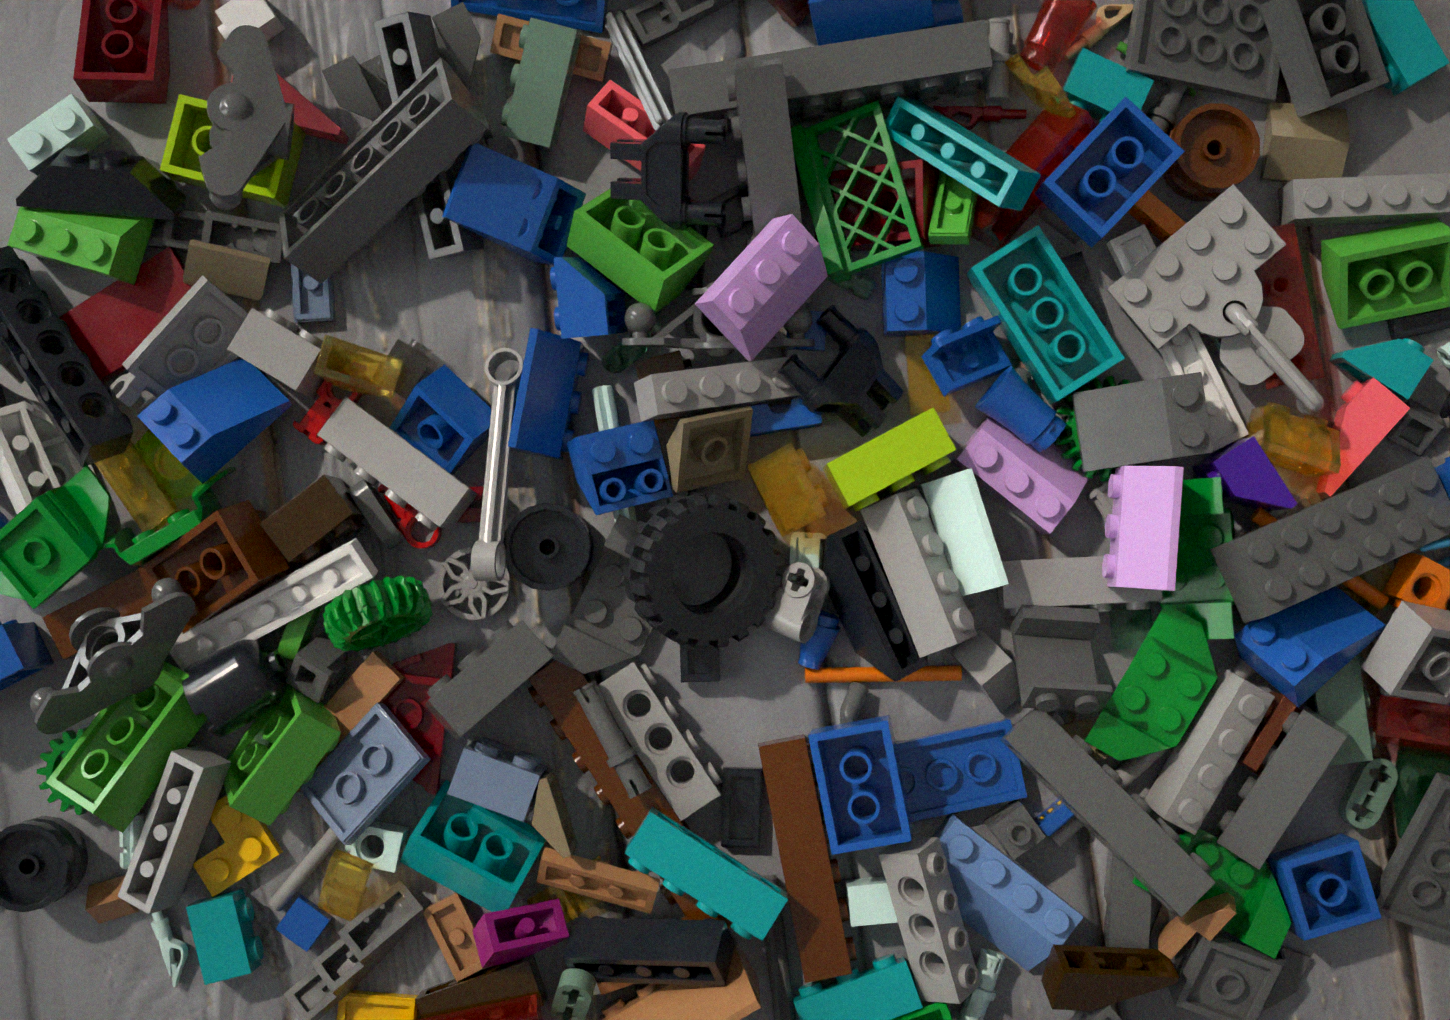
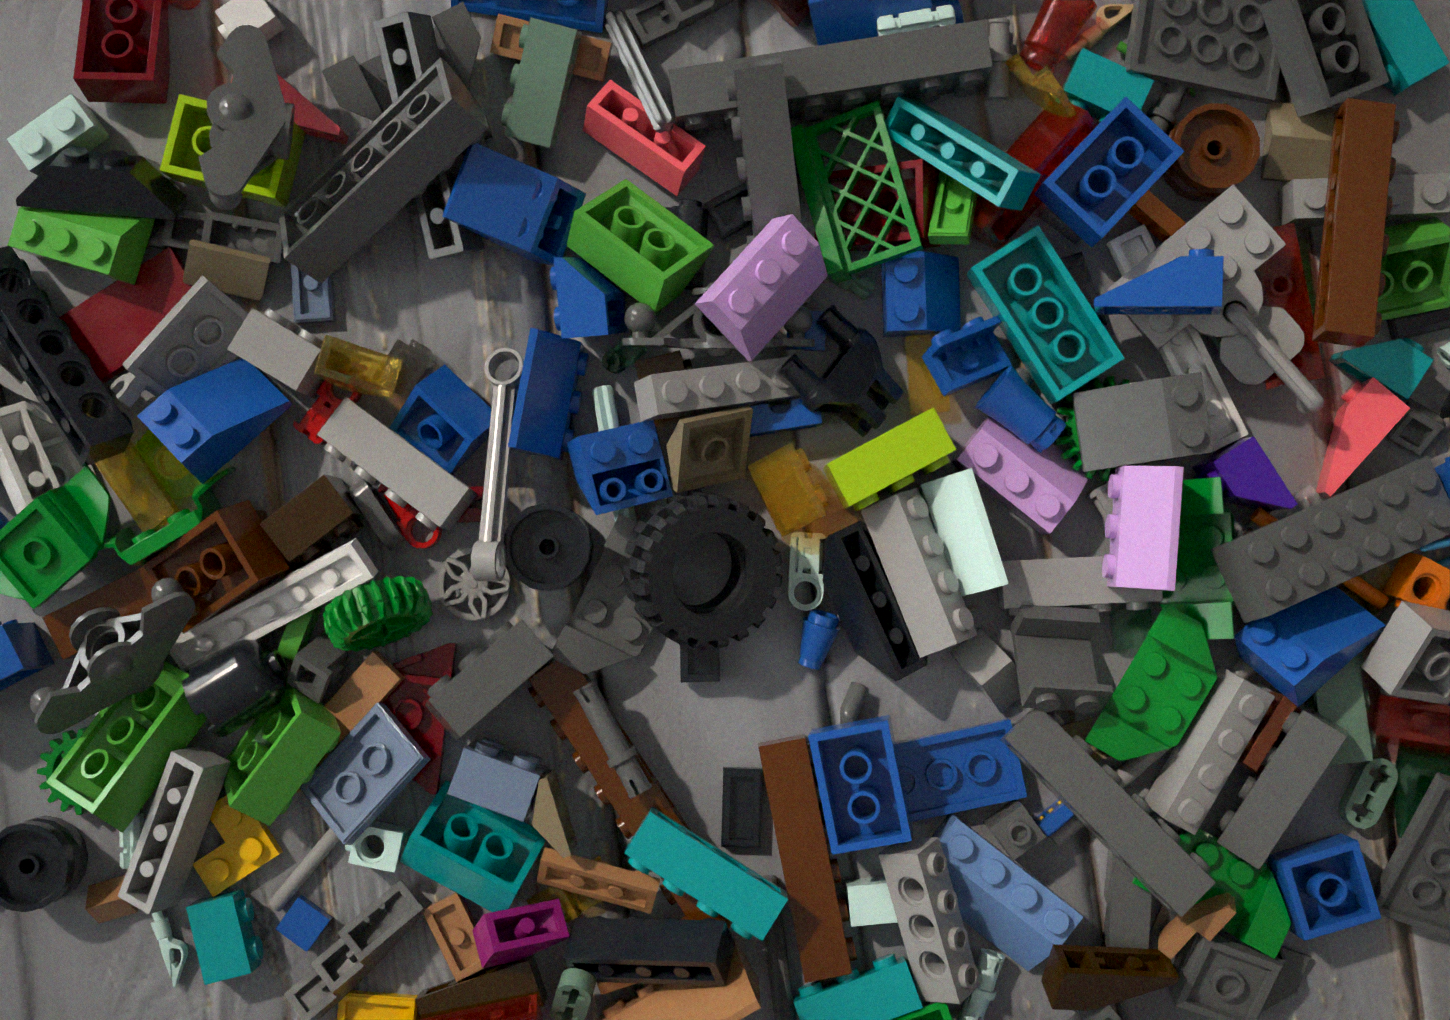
clear yellow slope [318,849,374,921] -> none
light grey brick [597,660,723,821] -> none
black connector [610,112,727,231] -> none
light grey piece [765,562,830,643] -> none
orange bar [805,665,962,683] -> none
dark red hand [933,105,1027,130] -> none
clear yellow slope [1243,402,1341,478] -> none
none -> light aqua axle [877,5,956,36]
none -> blue slope [1094,249,1224,315]
none -> reddish brown brick [1312,98,1400,347]

